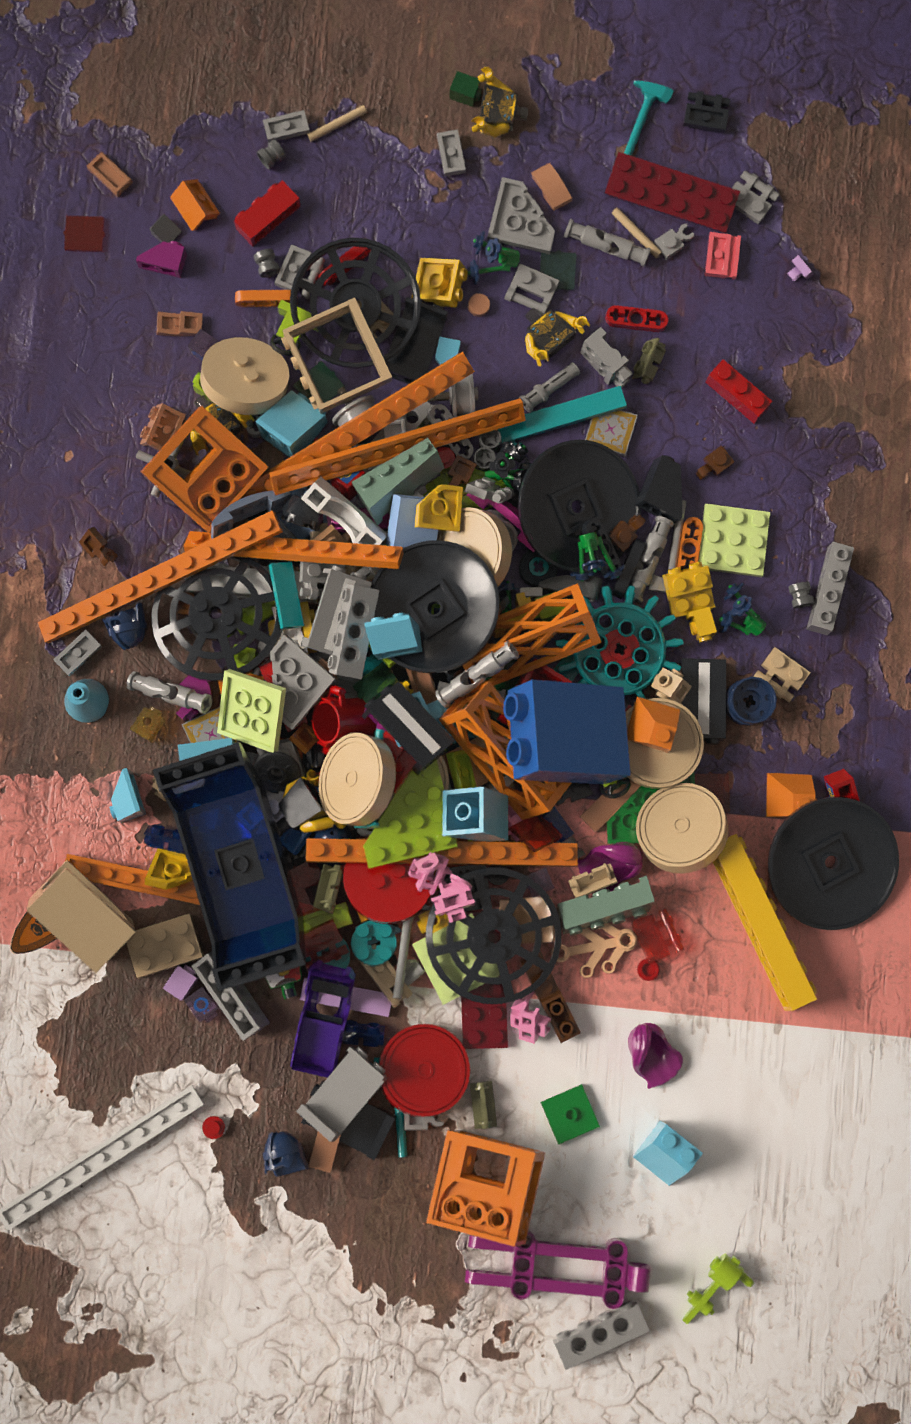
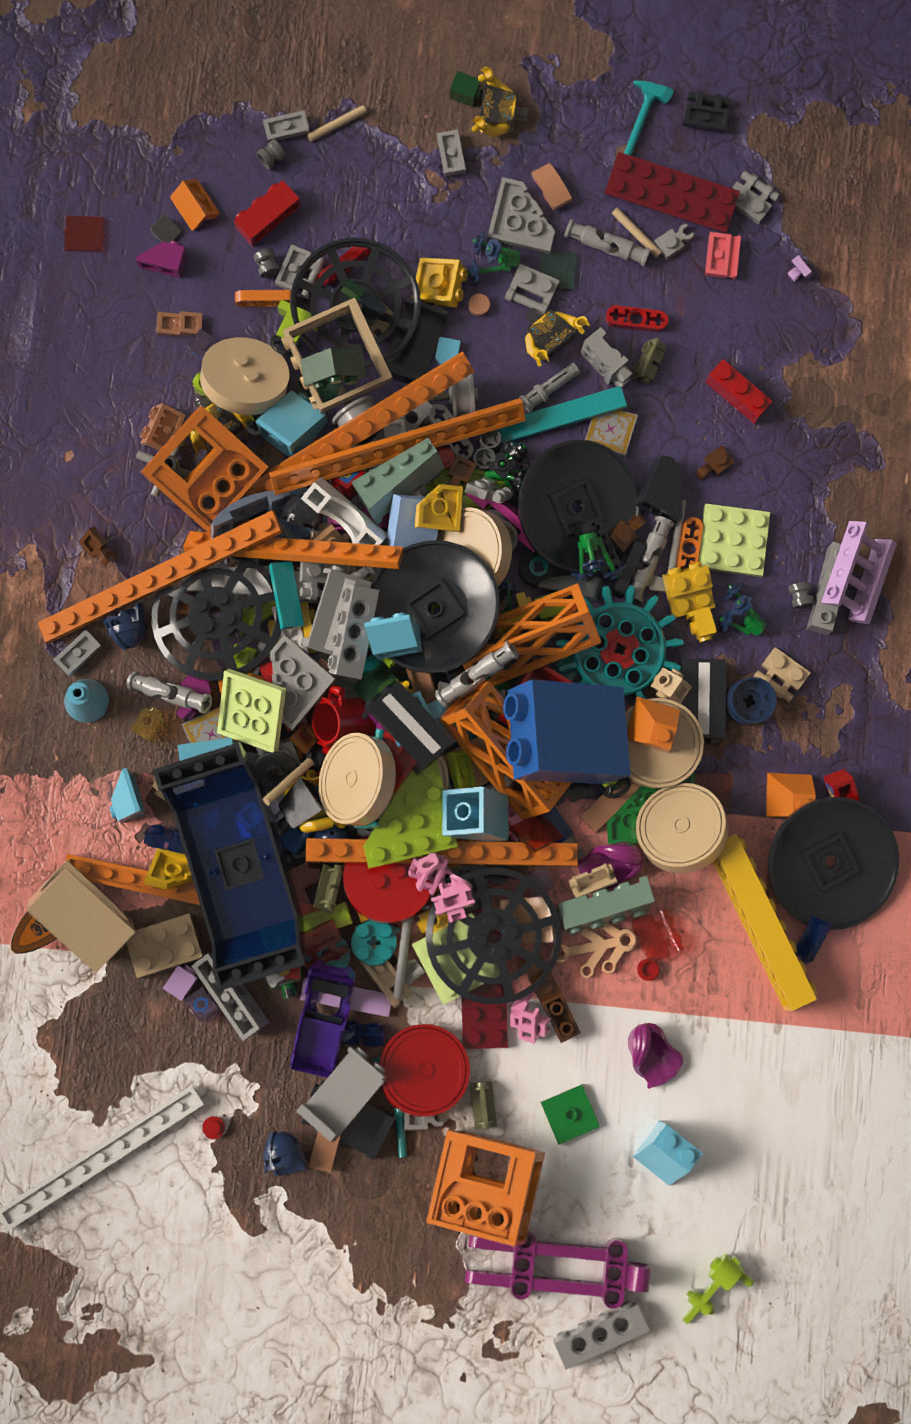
nougat tile [87,152,133,197] -> none
white tile [519,587,542,600] -> none
none -> tan bar [263,758,314,806]
none -> dark green brick [300,348,367,390]
none -> piece [341,279,387,315]
none -> clear blue hinge [795,916,833,965]
none -> lavender fence [821,521,897,624]

